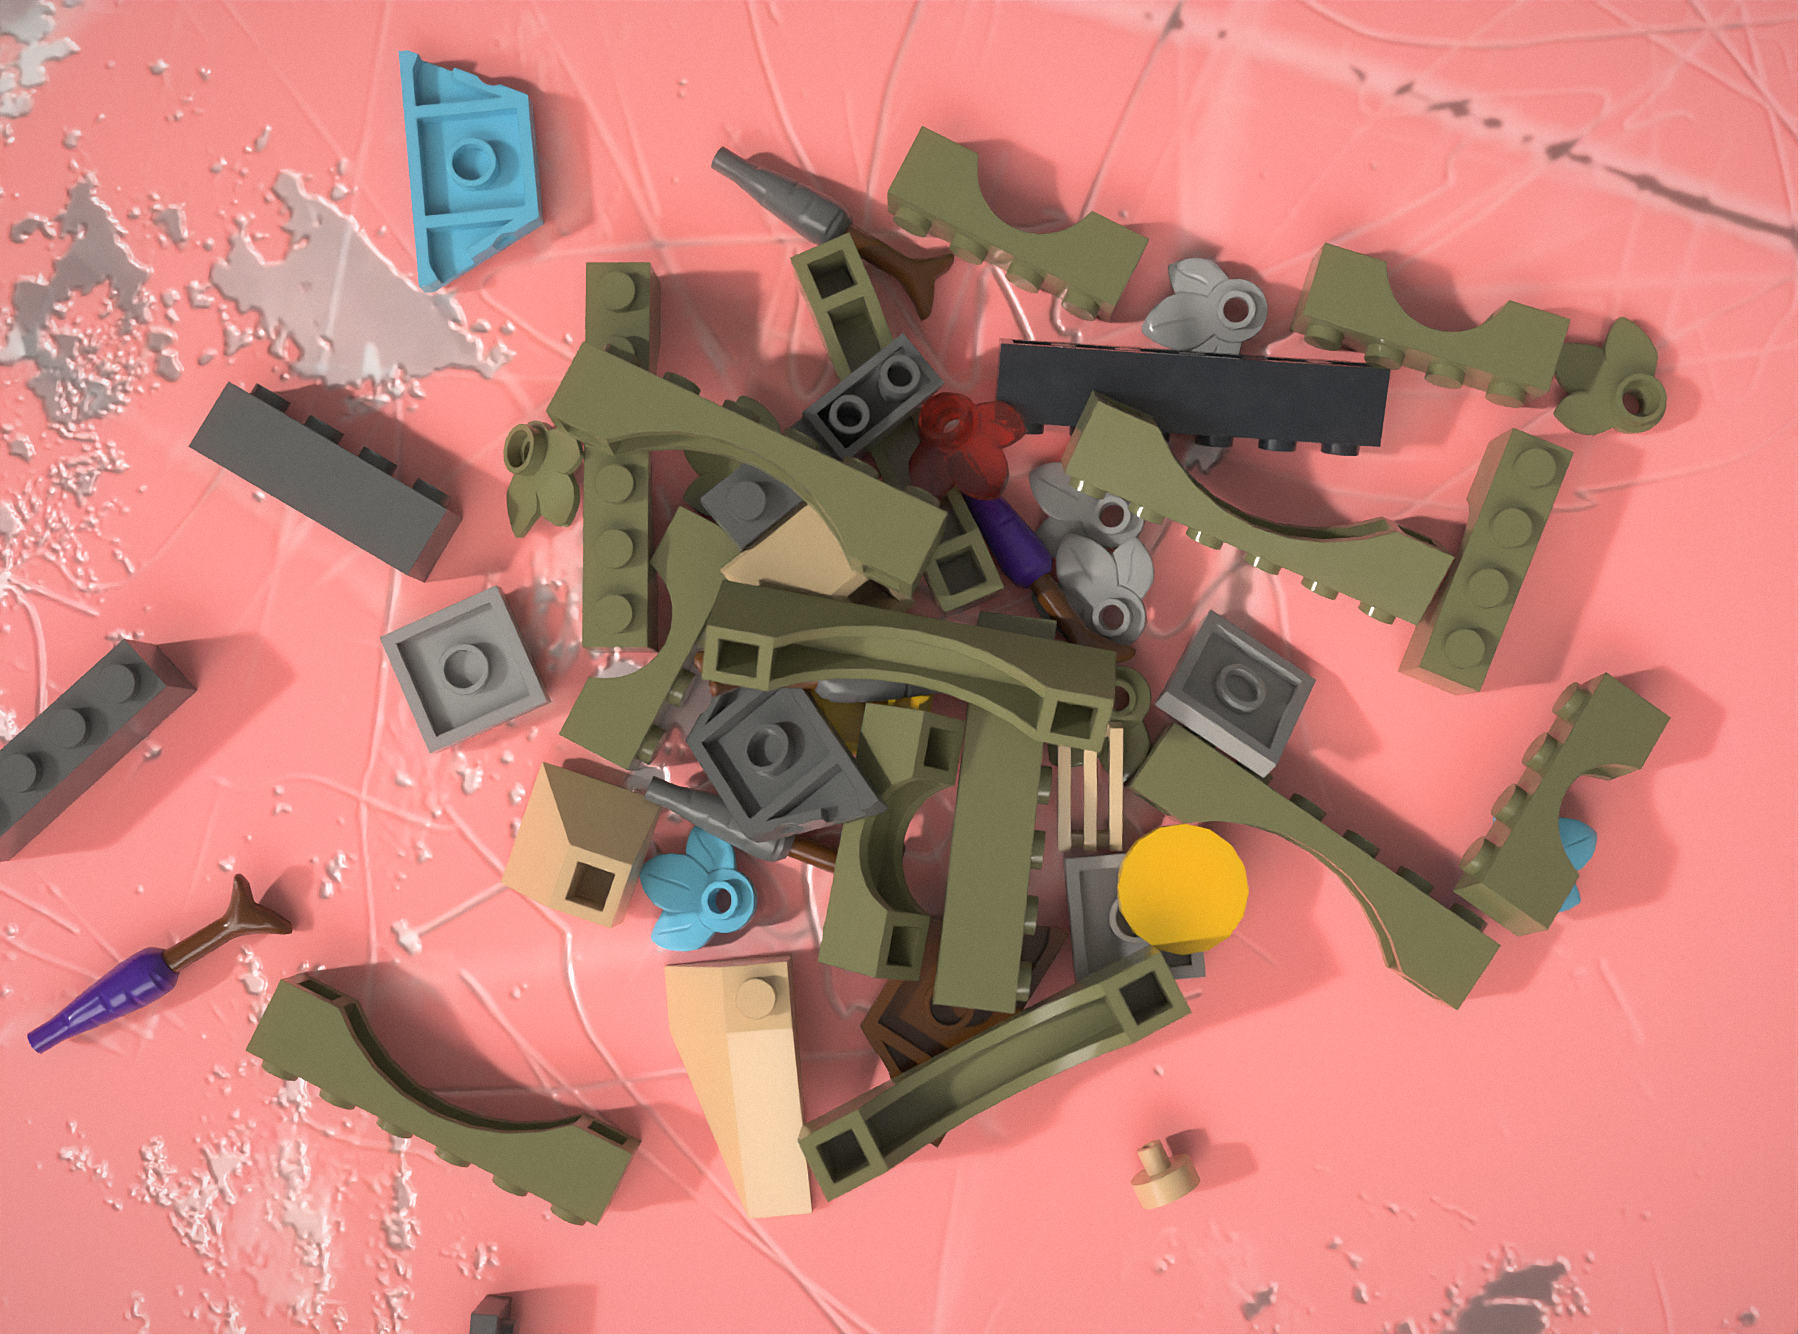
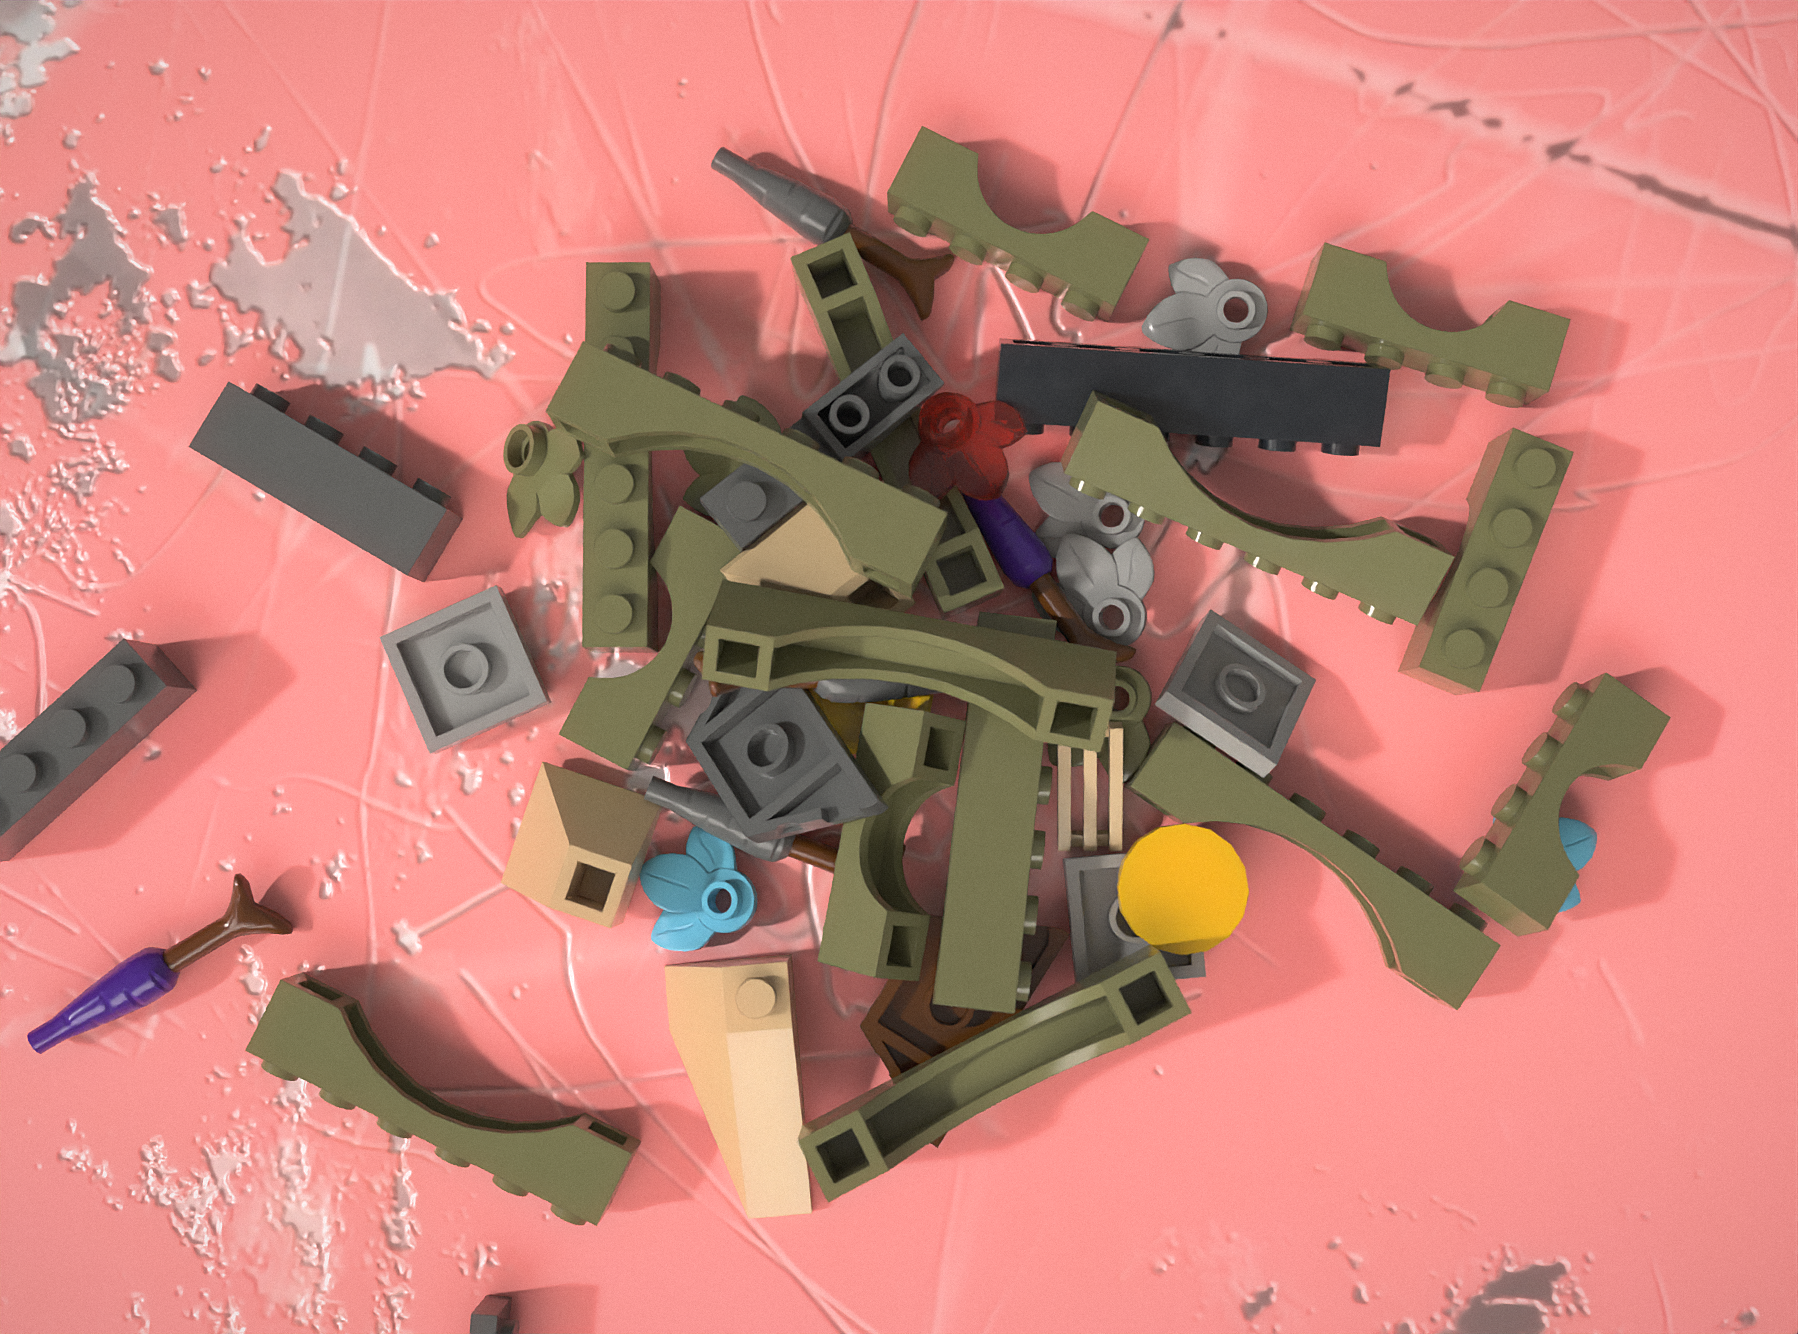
medium azure wing [398,50,544,293] -> none
tan tile [1130,1139,1201,1209] -> none
olive plate [1553,317,1667,436] -> none

